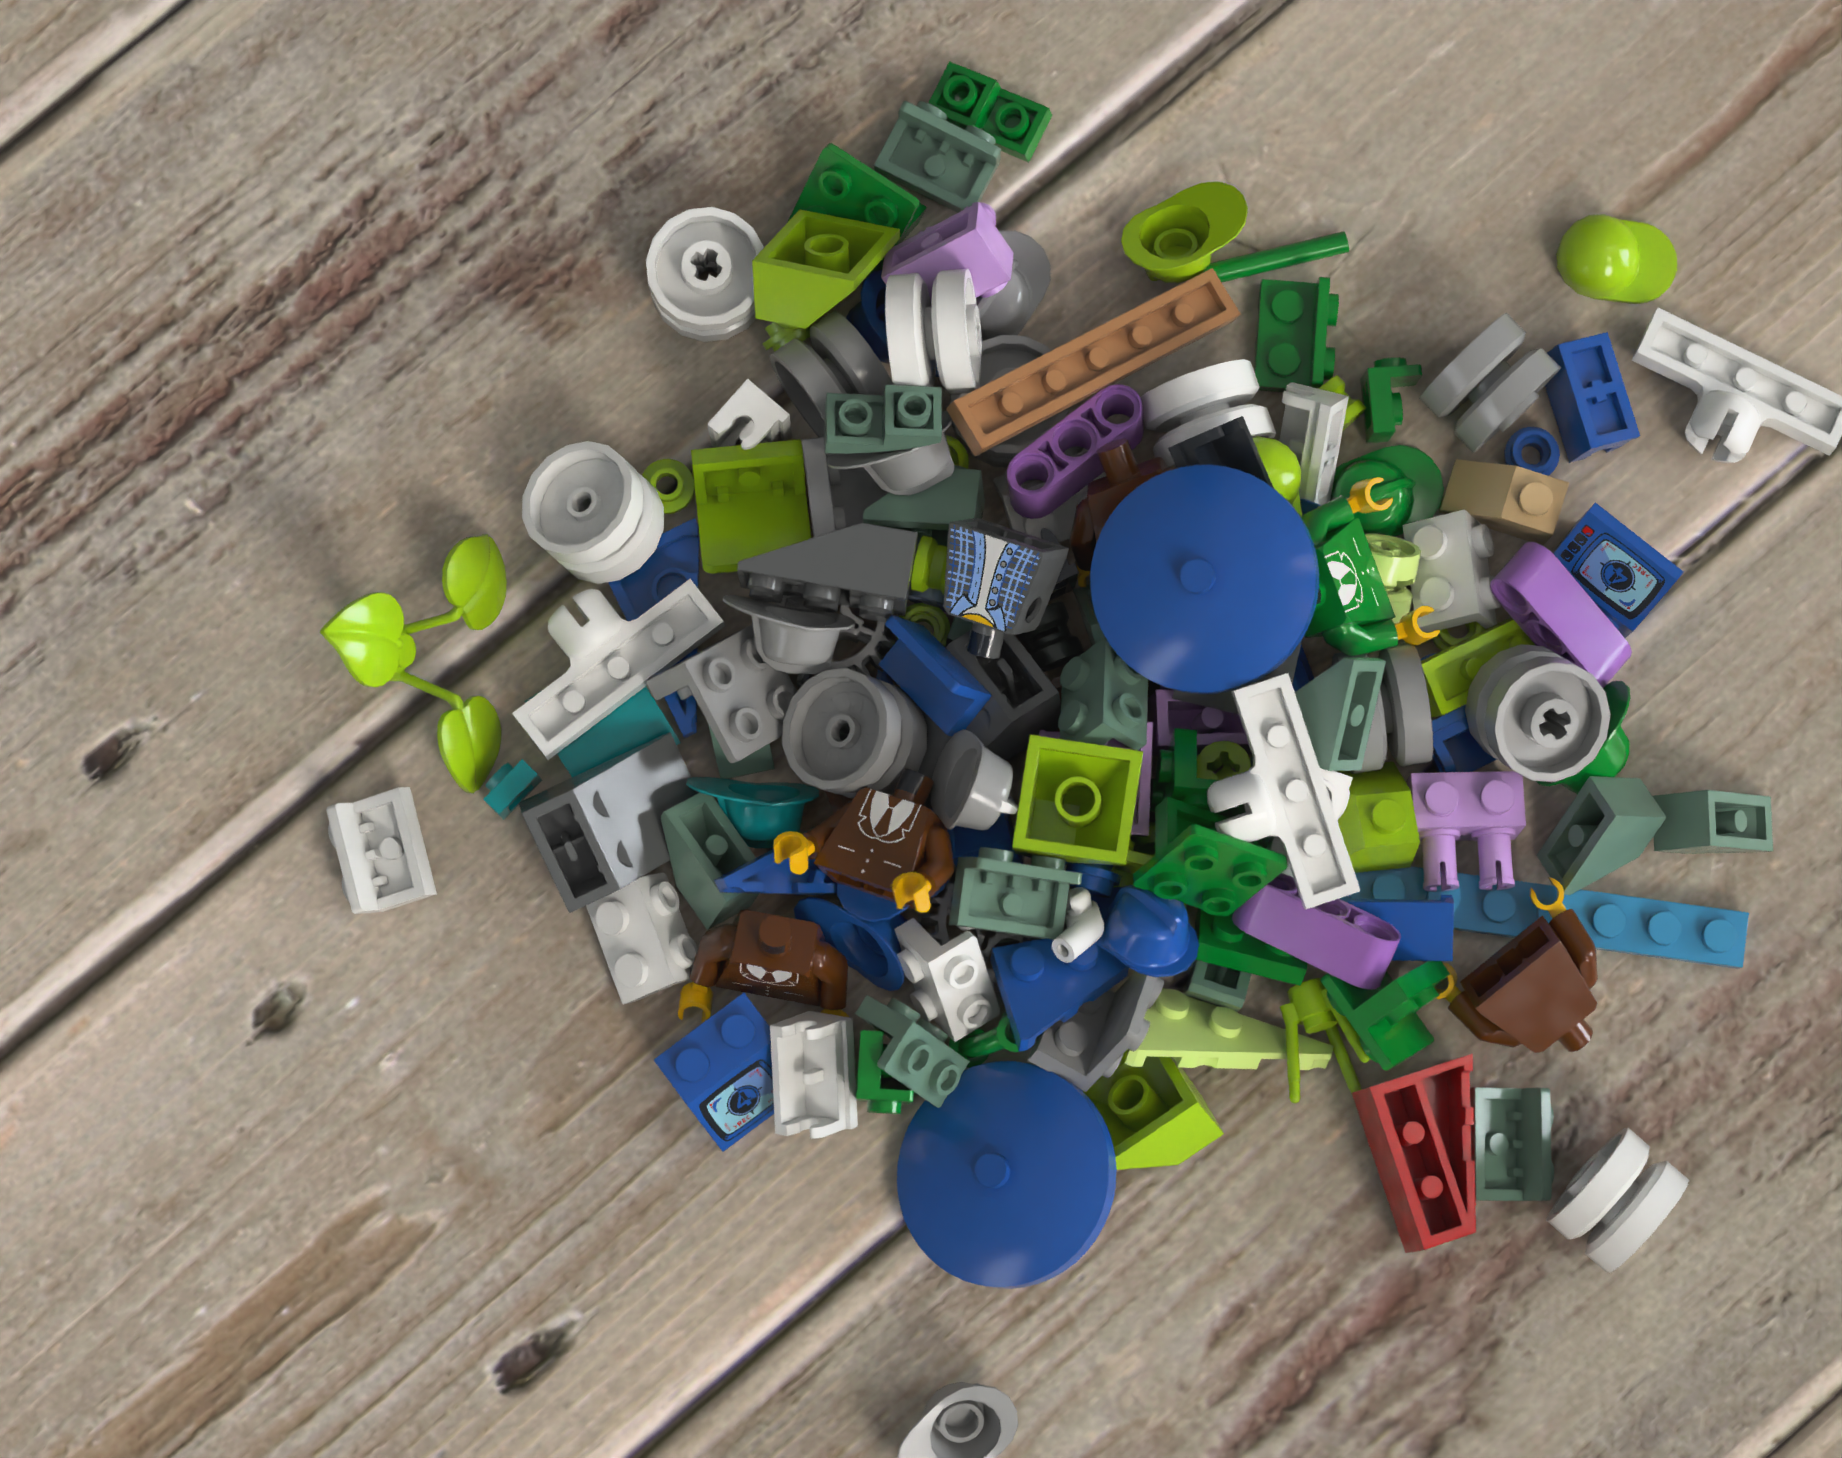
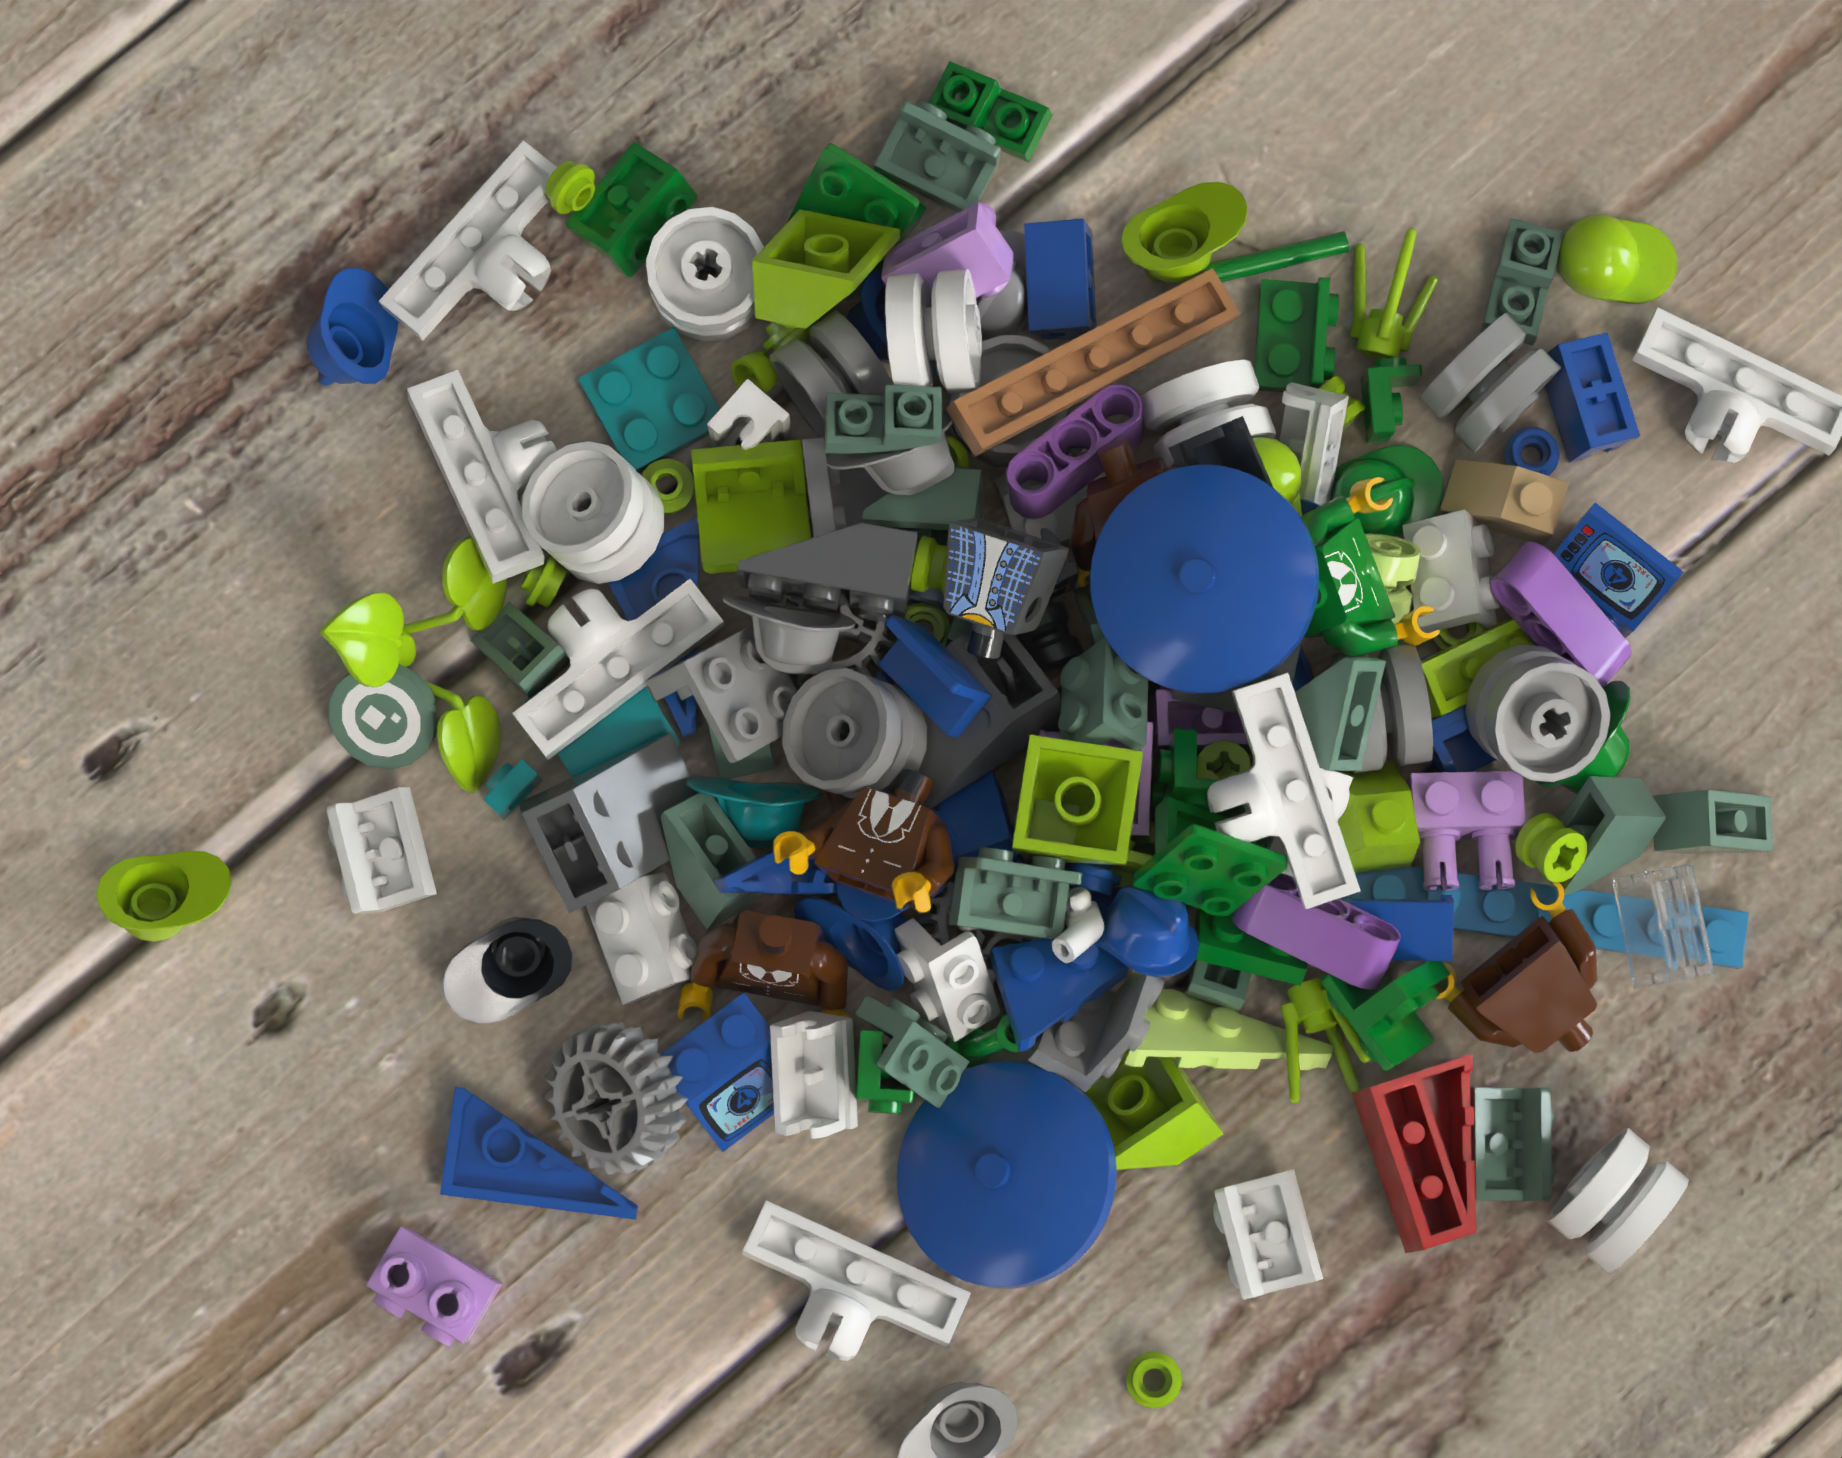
light grey piece [930,729,1018,830] -> none
none -> lime piece [96,851,232,942]
none -> blue piece [306,268,398,386]
none -> sand green tile [329,664,440,770]
none -> lavender brick [366,1227,503,1347]
none -> white plate [378,140,557,341]
none -> white plate [407,370,557,584]
none -> blue wing [440,1087,638,1220]
none -> black piece [442,917,572,1023]
none -> sand green slope [470,602,570,698]
none -> lime plate [520,554,567,608]
none -> light grey gear [543,1022,688,1175]
none -> lime plate [545,161,595,214]
none -> green bracket [565,142,697,278]
none -> teal plate [578,327,720,473]
none -> lime hinge [731,350,778,393]
none -> white plate [742,1200,971,1361]
none -> blue hinge [1024,218,1097,339]
none -> lime plate [1126,1351,1182,1409]
none -> white bracket [1213,1169,1323,1300]
none -> lime plant [1349,228,1438,360]
none -> sand green slope [1480,218,1564,346]
none -> lime wheel [1515,813,1587,883]
none -> clear hinge [1612,864,1715,989]

